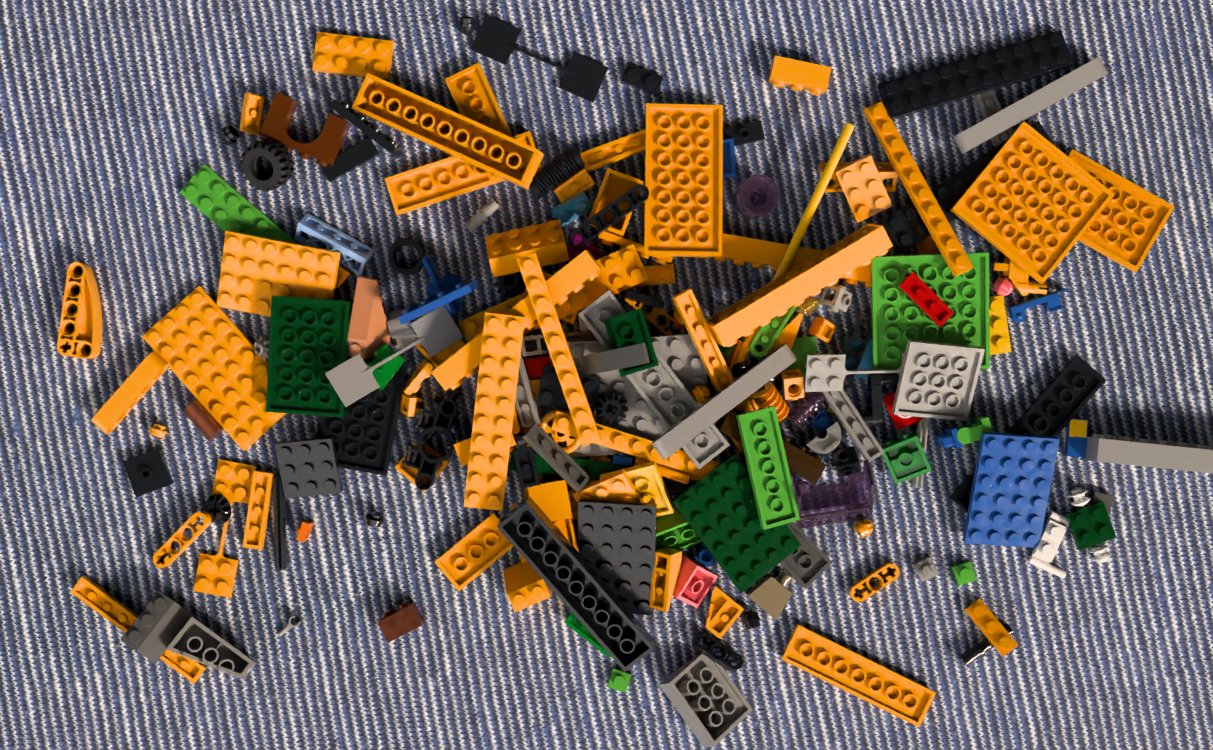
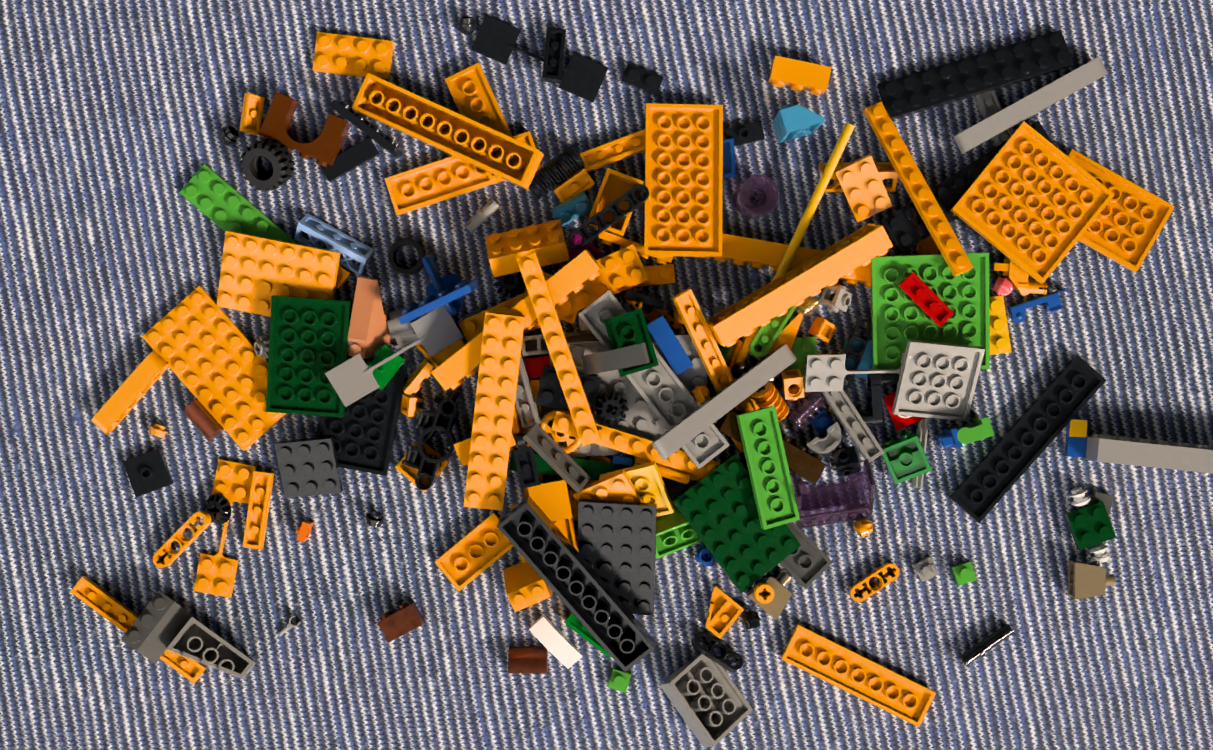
light orange beam [57,262,102,359] -> none
black axle [273,475,287,570] -> none
light orange slope [649,547,682,612] -> none
coral slope [673,555,718,608] -> none
blue plate [962,432,1060,548] -> none
light orange plate [964,598,1018,657] -> none
white plate [1028,511,1069,578] -> none
none -> copper brick [508,646,548,674]
none -> white slope [529,615,583,669]
none -> black plate [542,27,566,84]
none -> blue tile [647,315,693,375]
none -> light orange wheel [753,582,775,604]
none -> dark azure slope [772,103,824,144]
none -> dark tan torso [1068,560,1116,599]

